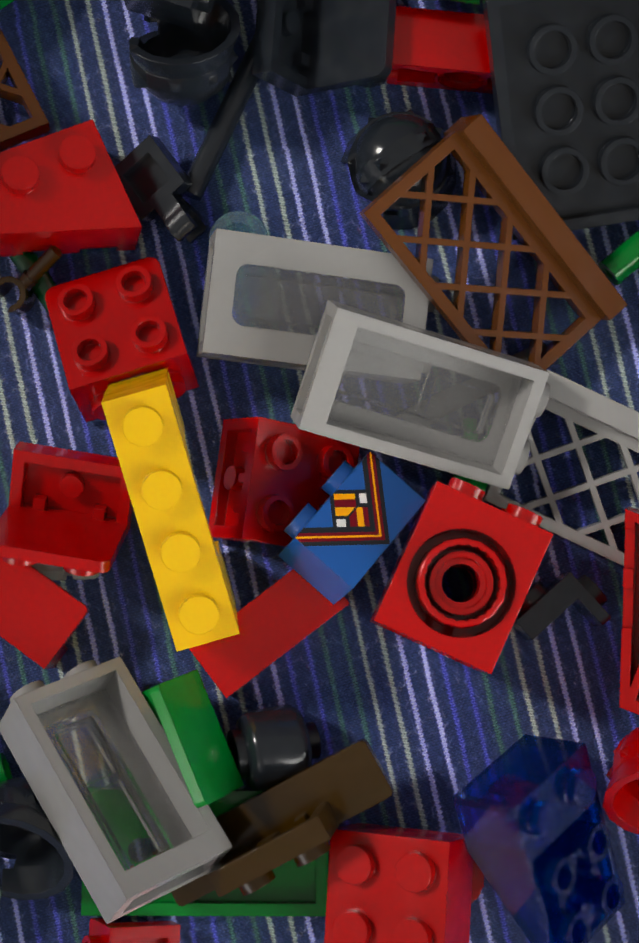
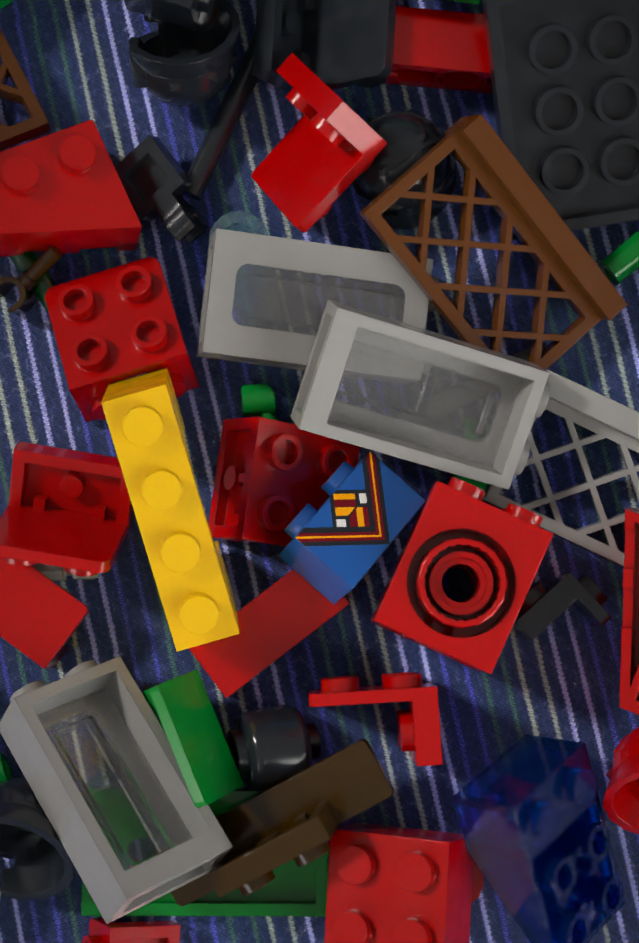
none -> green hand [241,383,278,420]
none -> red bracket [251,53,388,233]
none -> red bracket [308,672,443,766]

